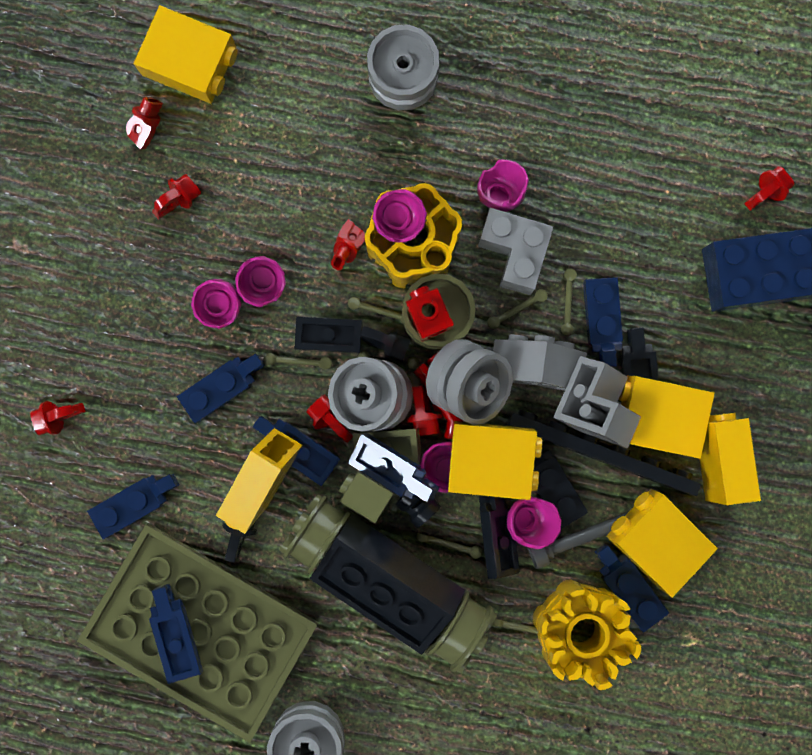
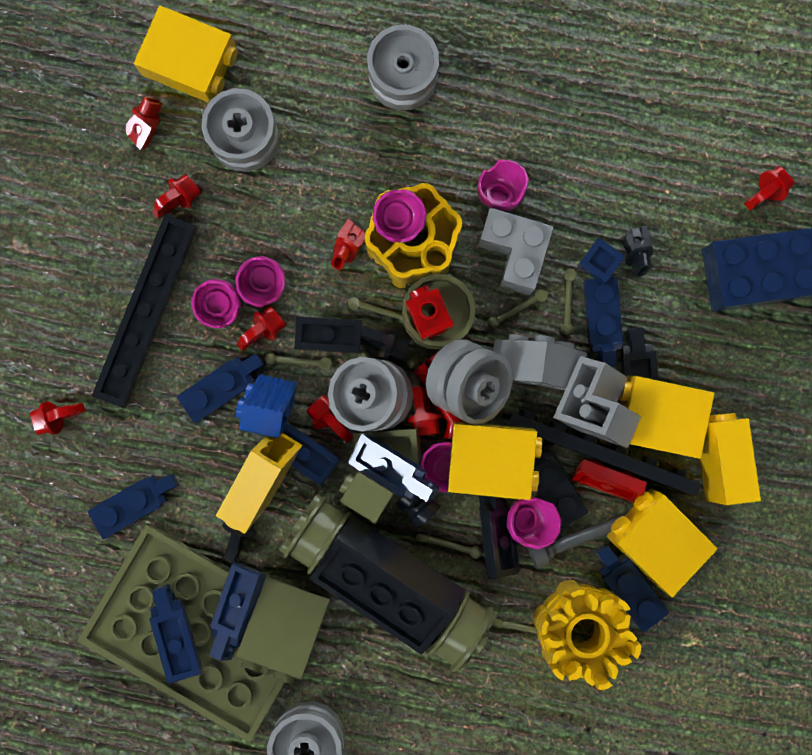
none -> black plate [92,214,198,408]
none -> light grey wheel [201,88,280,172]
none -> dark blue hinge [209,562,266,661]
none -> red piece [236,306,286,352]
none -> blue brick [236,373,297,439]
none -> olive panel [236,577,330,684]
none -> red plate [572,459,647,502]
none -> dark blue tile [578,237,625,284]
none -> black piece [623,226,653,277]

